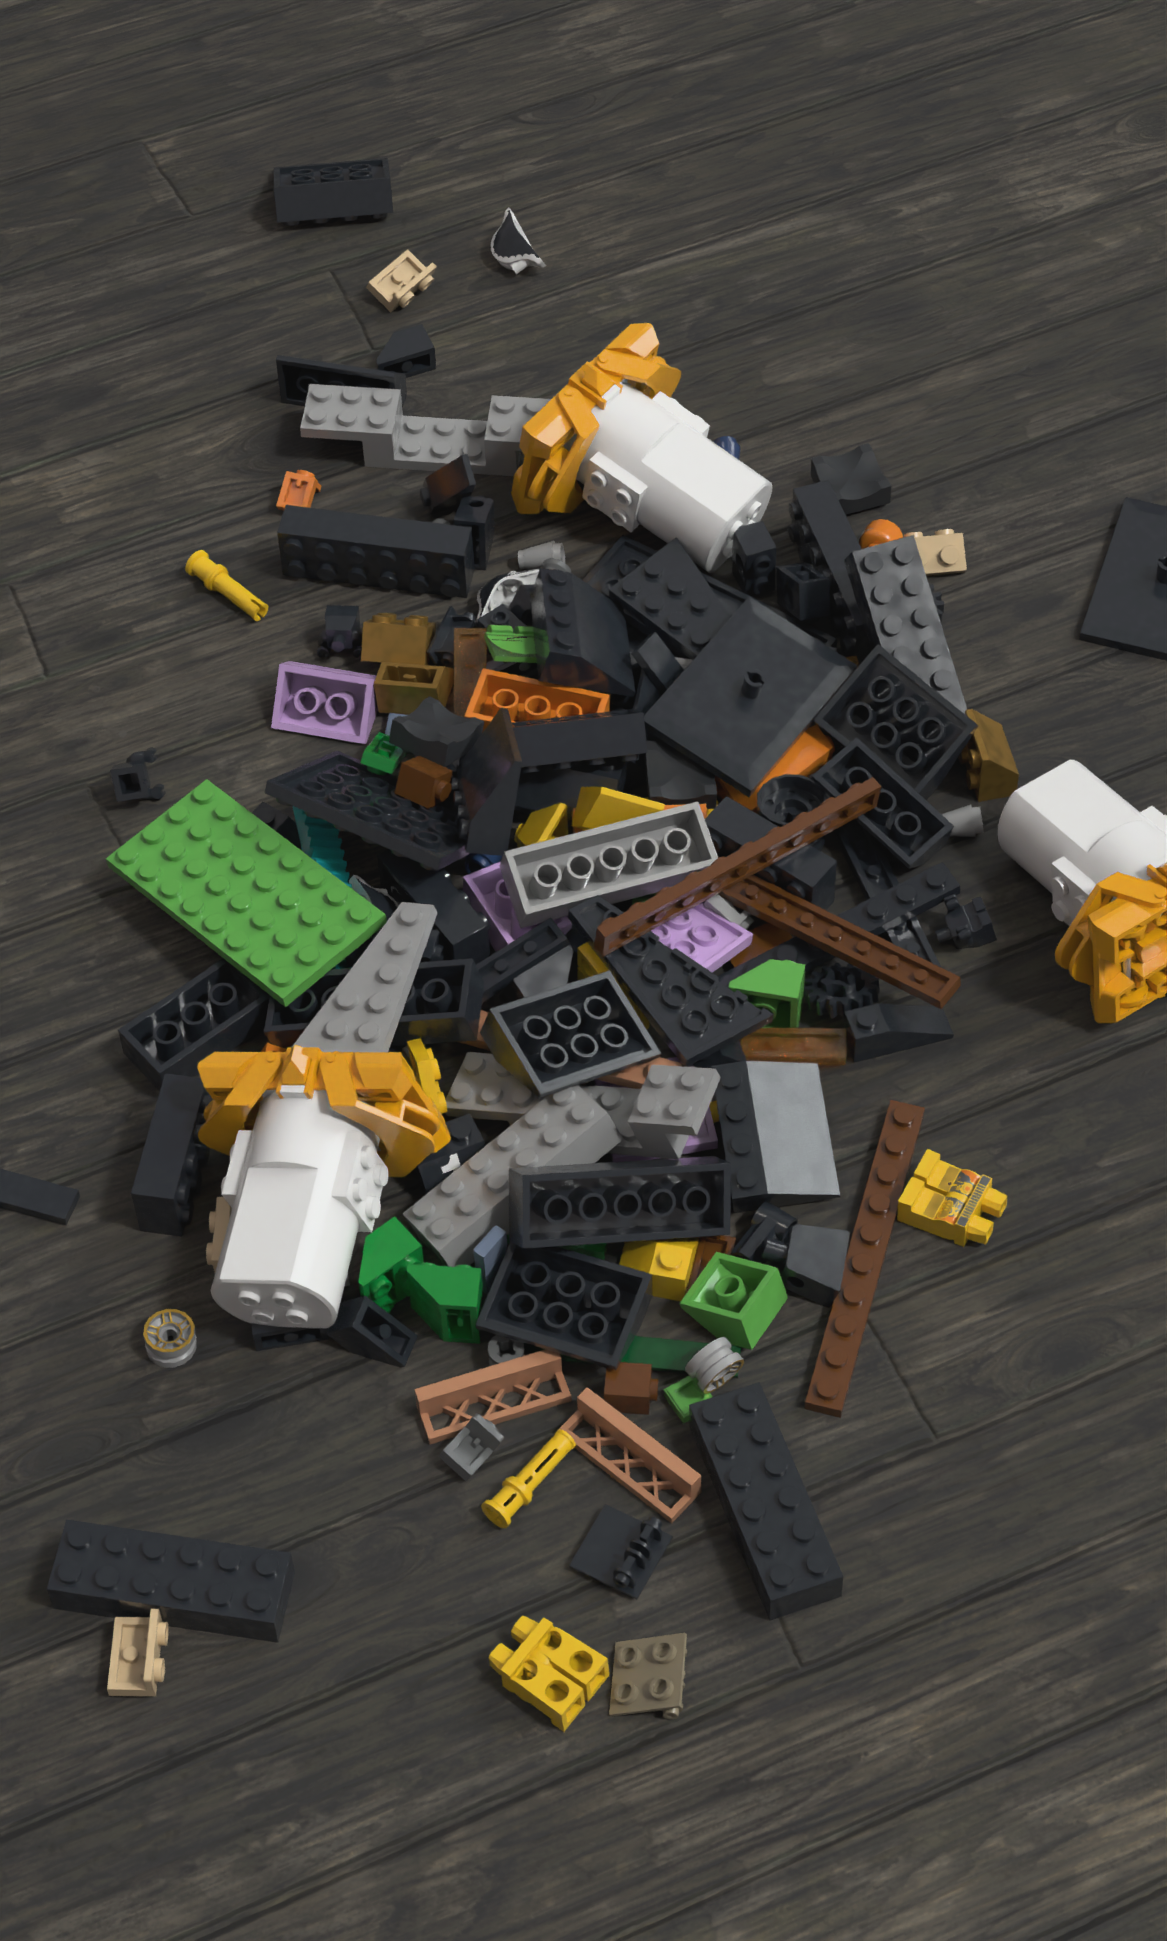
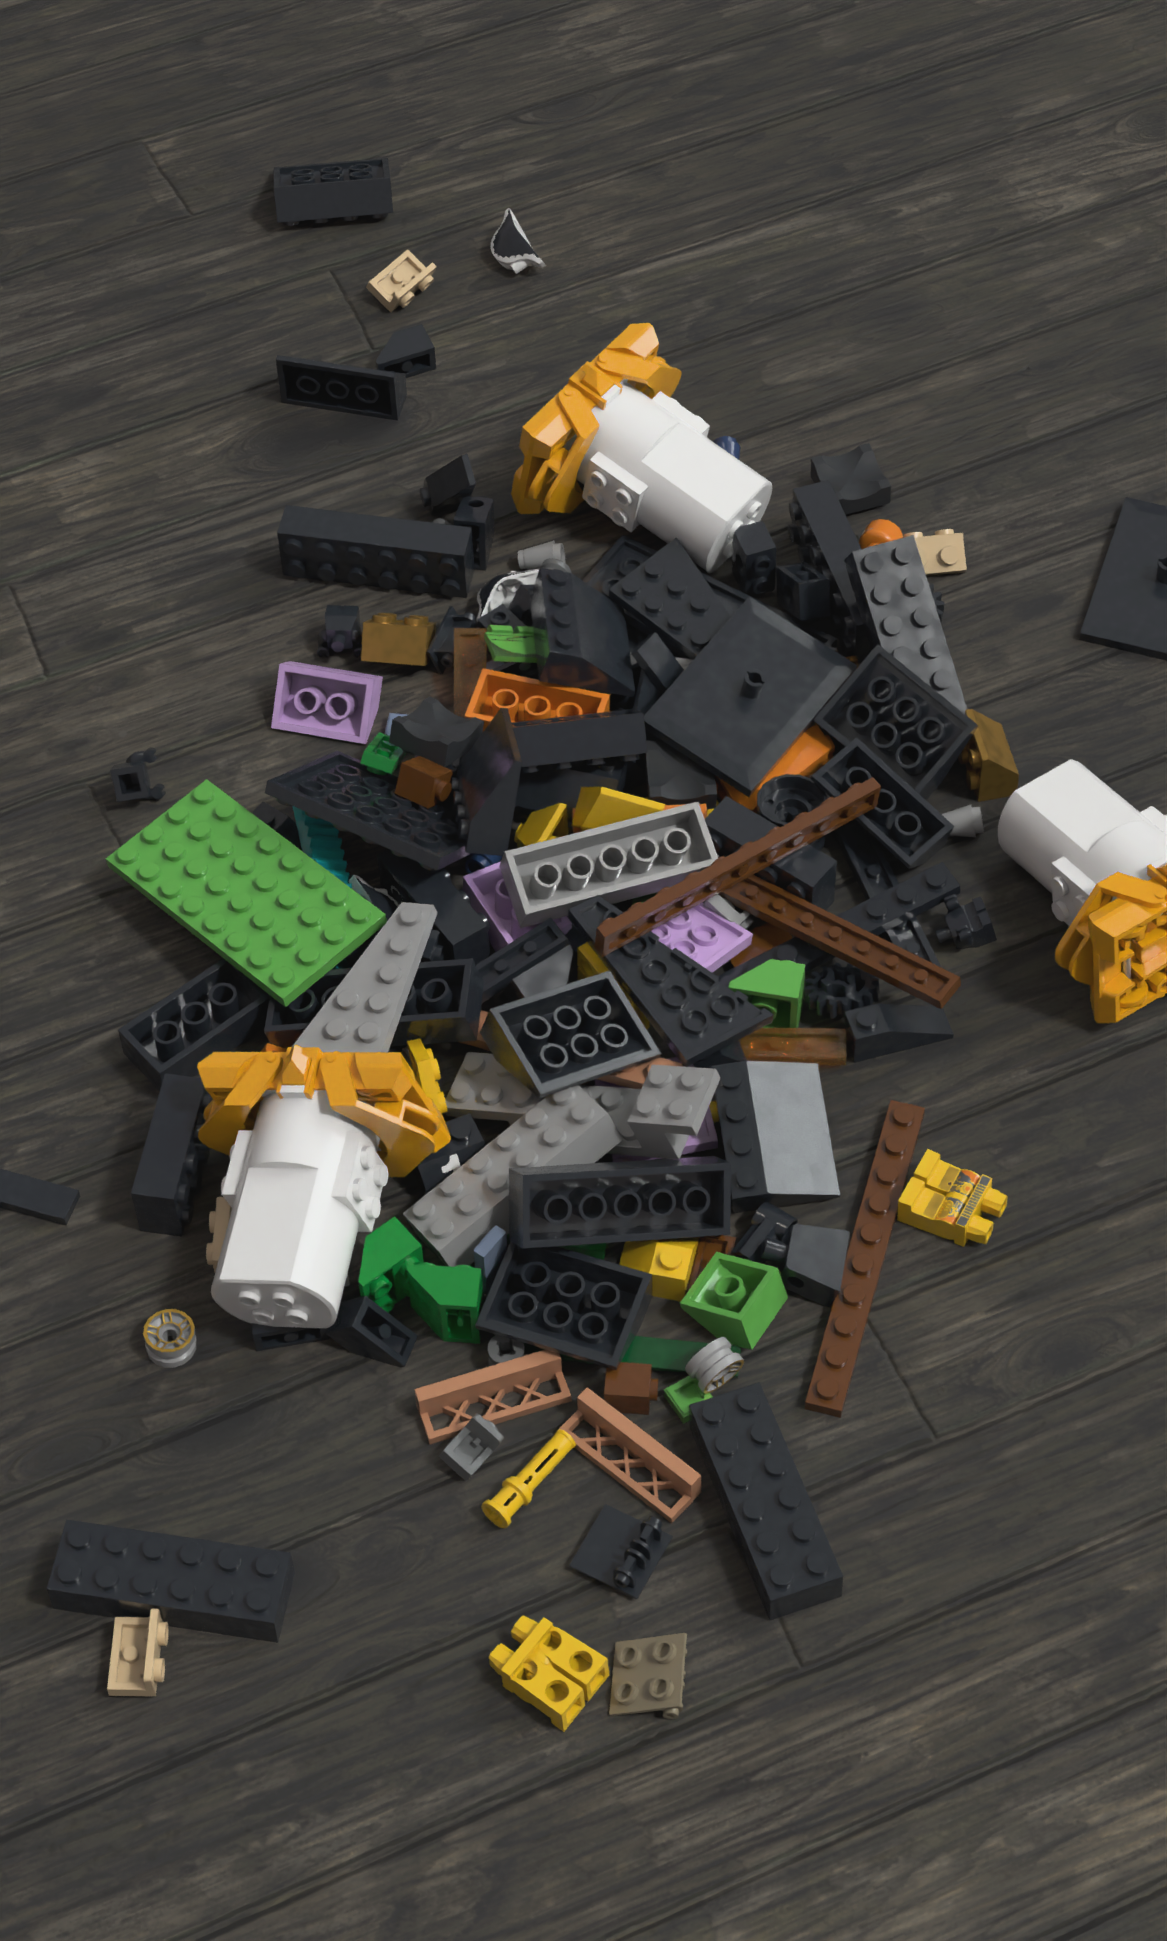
yellow pin [185,550,269,621] -> none
orange bracket [276,470,322,511] -> none
light grey bracket [300,384,551,476] -> none
pearl gold slope [374,662,457,715] -> none

